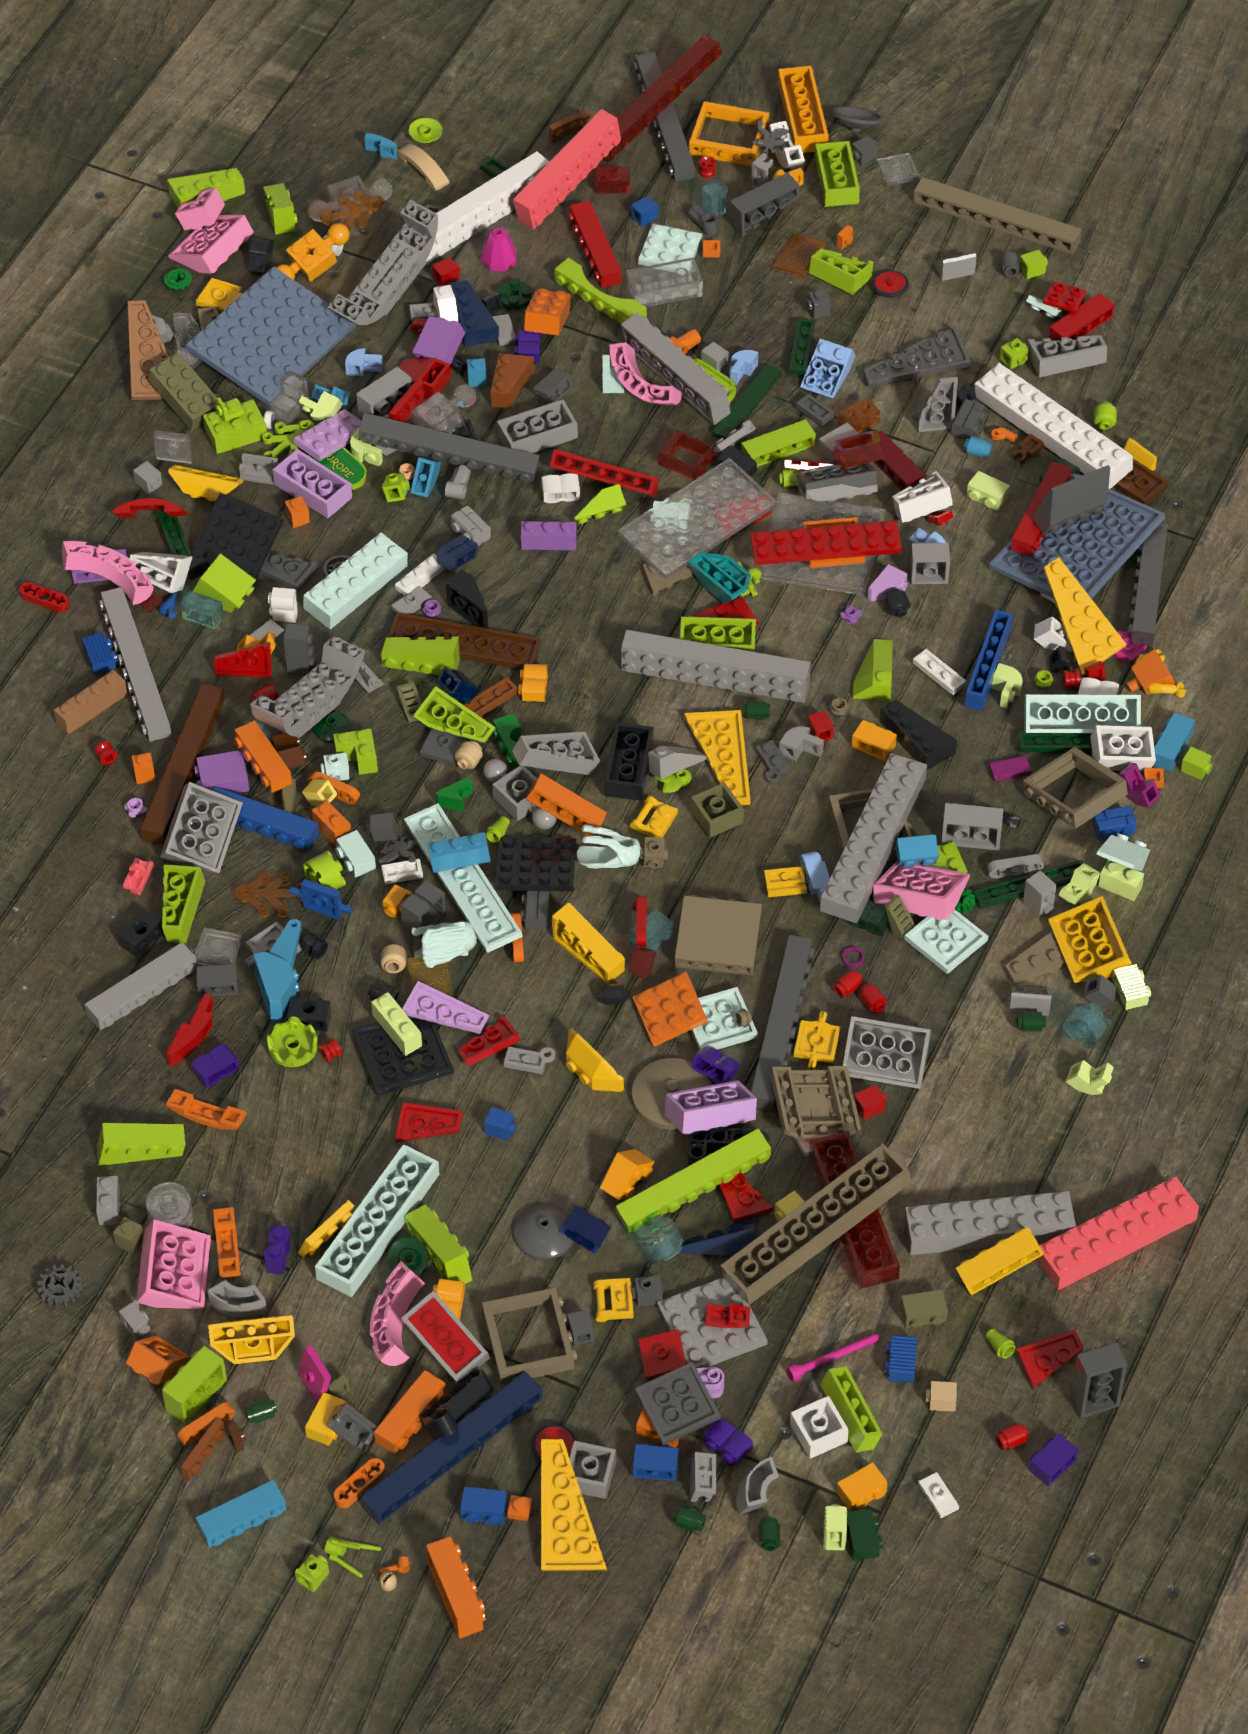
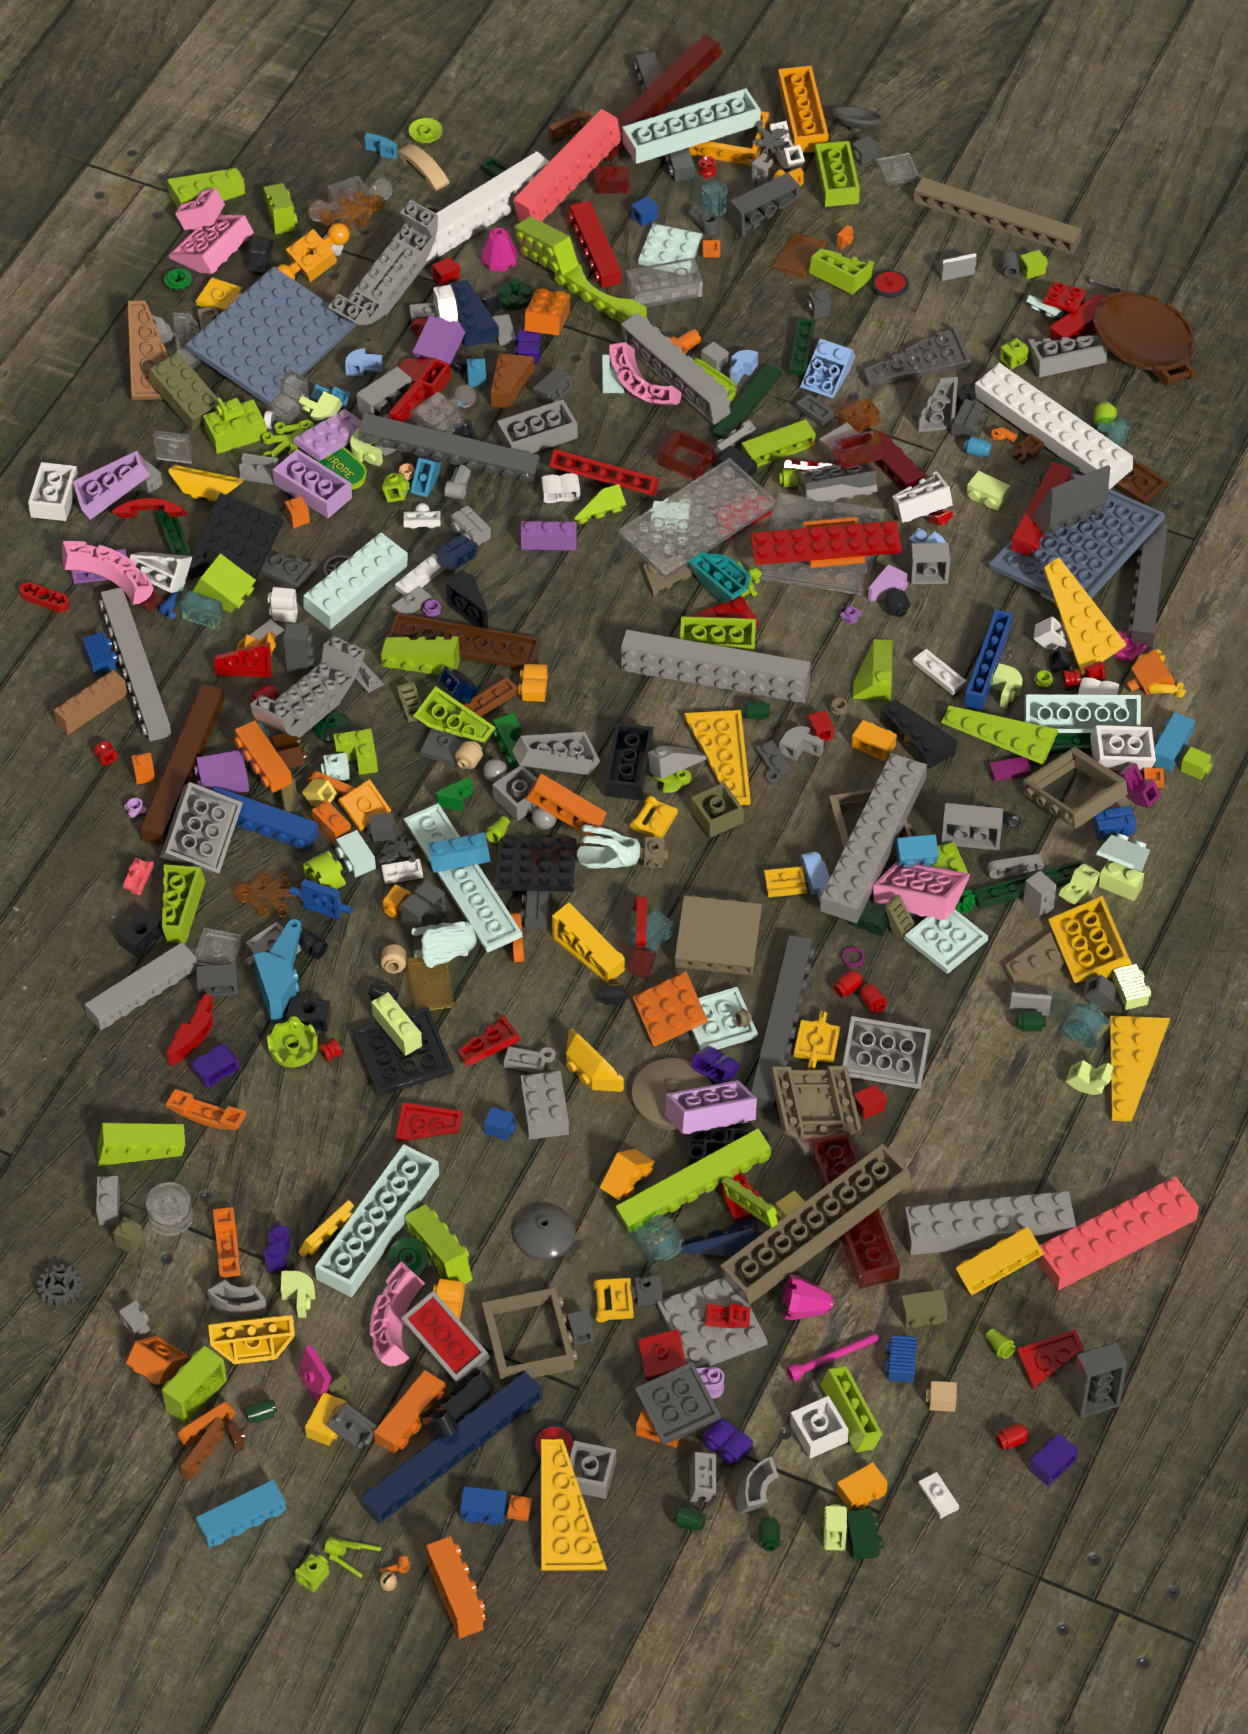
bright pink slope [137,1219,211,1309] -> none
orange beam [334,1458,385,1508] -> none
lavender wing [402,981,490,1034] -> none
clear blue brick [559,1205,611,1253] -> none
blue brick [633,1443,679,1481] -> none
yellow slope [1124,438,1157,471] -> none
none -> white brick [28,462,78,521]
none -> lavender wedge [73,451,150,520]
none -> yellowish green brick [281,1271,316,1318]
none -> light orange tile [338,779,392,832]
none -> white plate [404,503,441,528]
none -> lime brick [514,216,579,276]
none -> light grey brick [520,1071,569,1140]
none -> light aqua brick [622,88,761,164]
none -> lime plate [722,1177,778,1228]
none -> dark pink cone [782,1274,834,1320]
none -> lime wing [941,706,1058,765]
none -> flat silver hinge [1088,277,1123,292]
none -> reddish brown dish [1094,291,1195,386]
none -> clear light blue brick [1097,417,1133,447]
none -> yellow wing [1110,1016,1170,1122]

